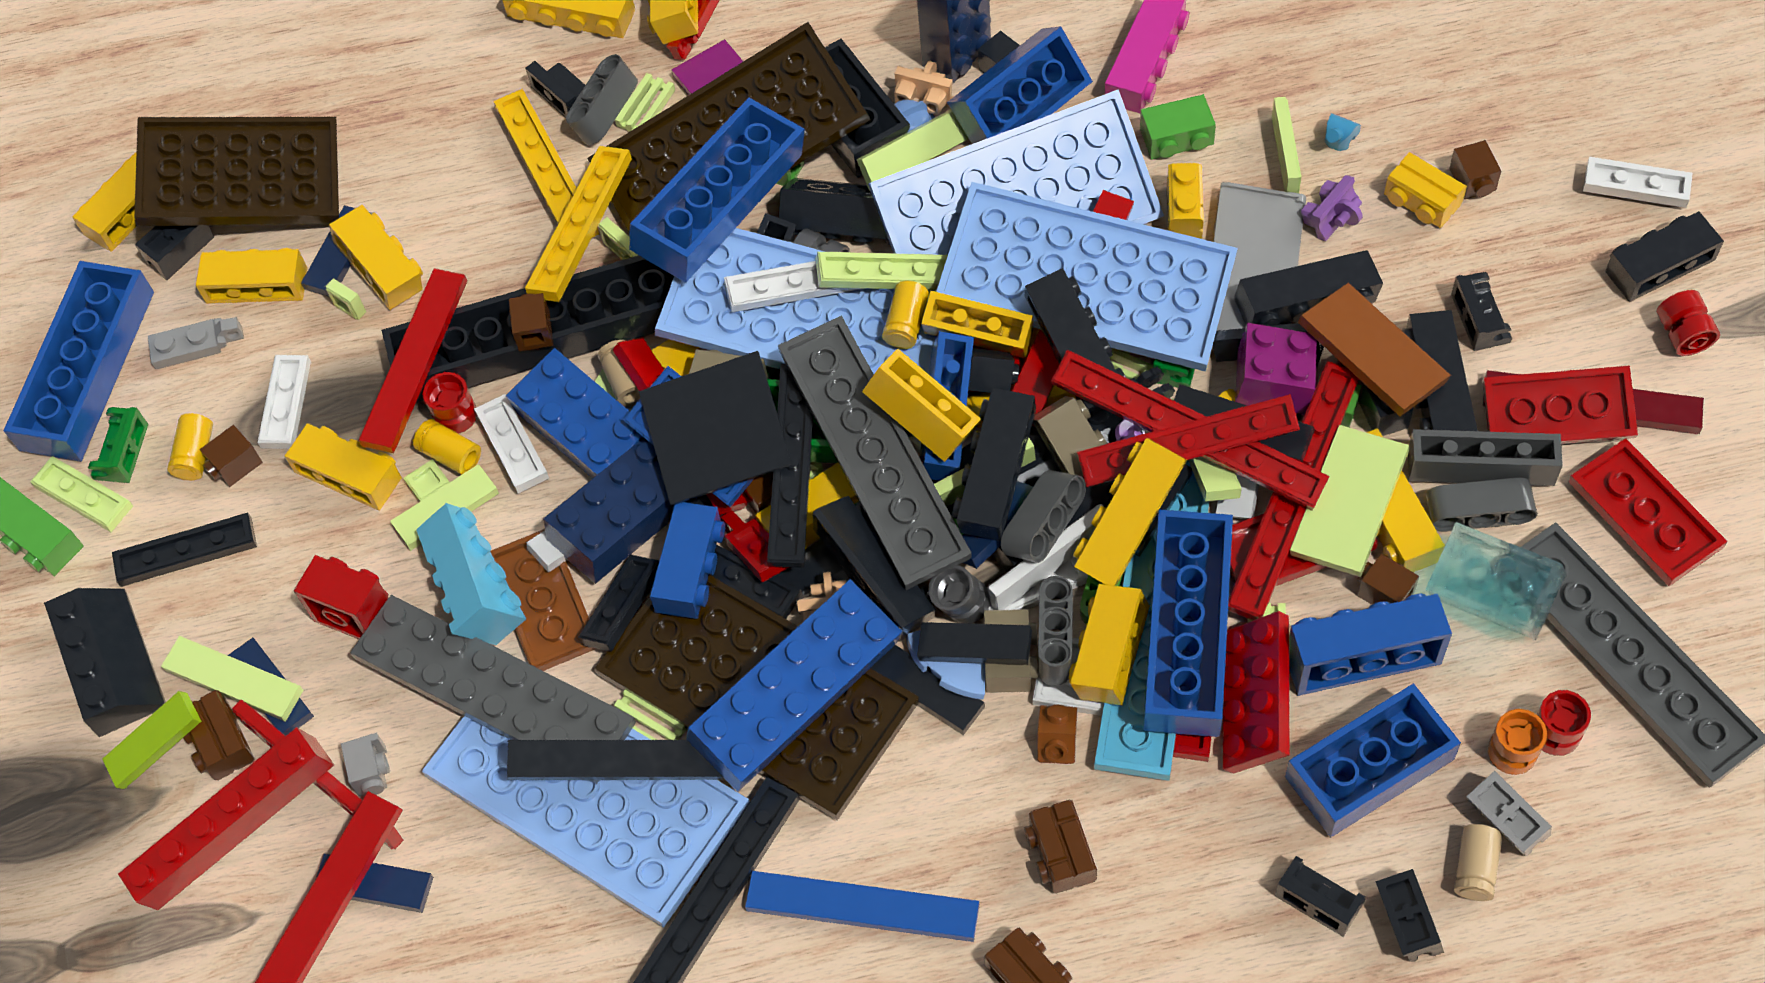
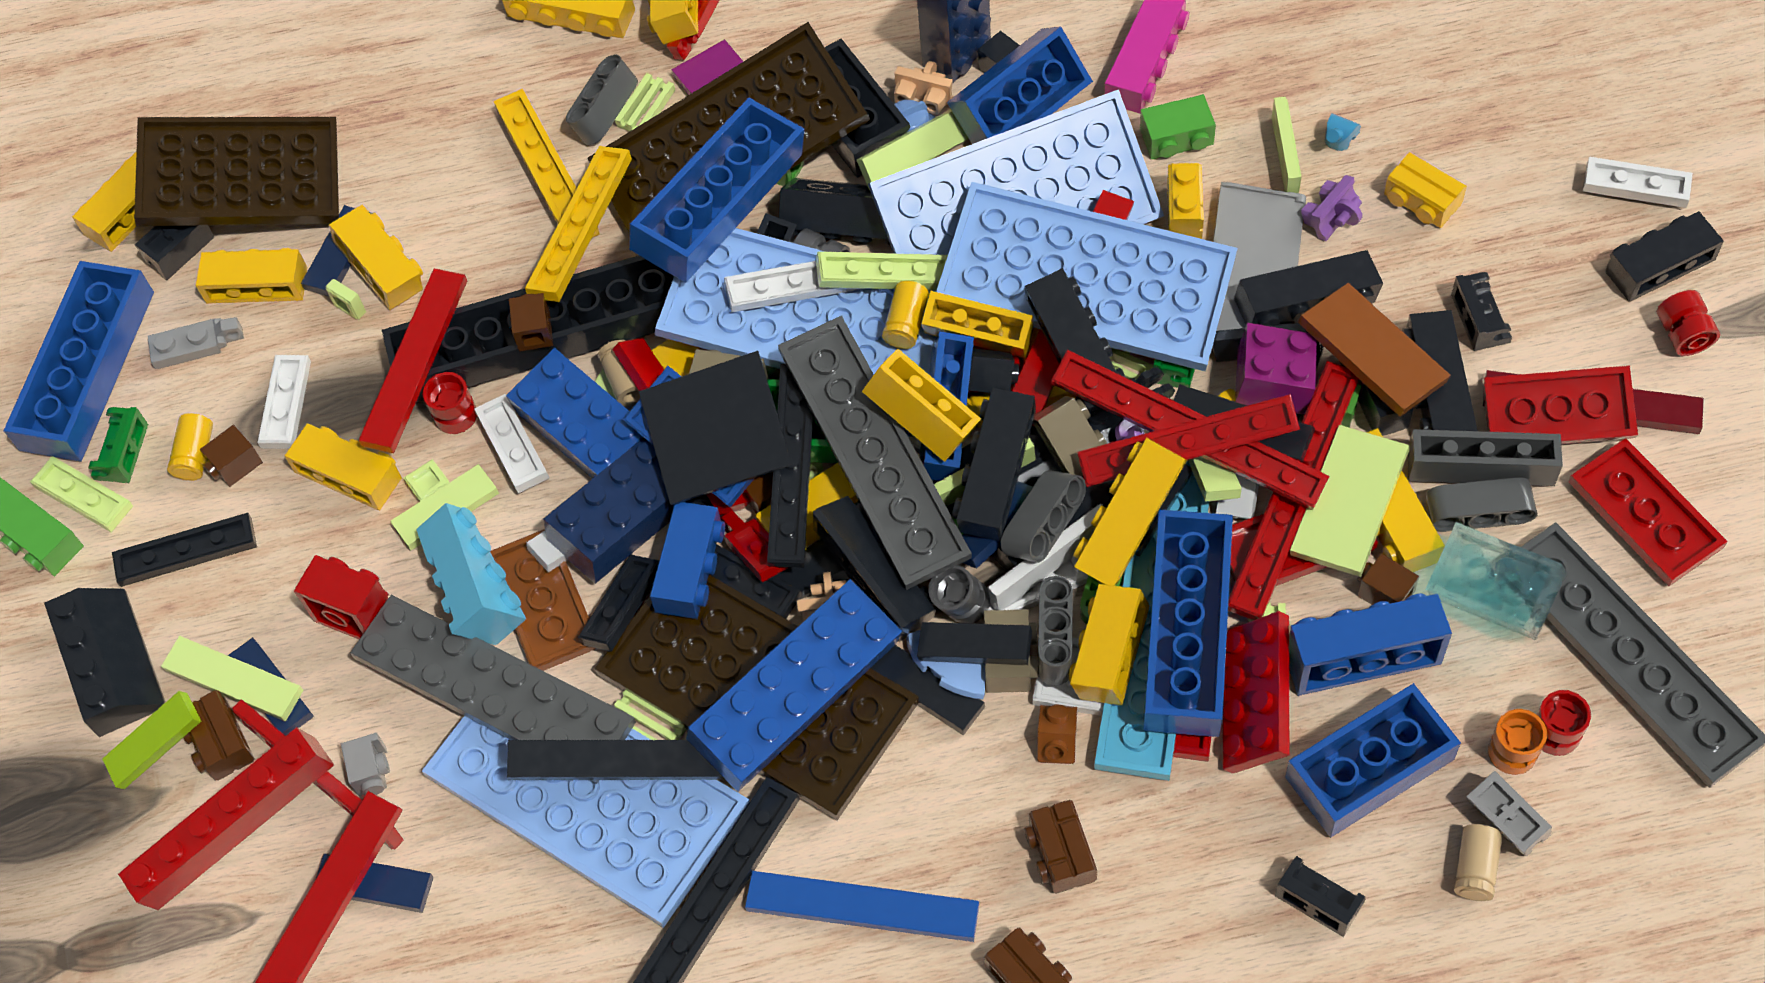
yellow piece [413,419,481,475] -> none
black panel [525,61,585,118] -> none
yellowish green tile [598,217,638,260] -> none
black hinge [1375,869,1444,962] -> none
reddish brown brick [1449,140,1502,199] -> none

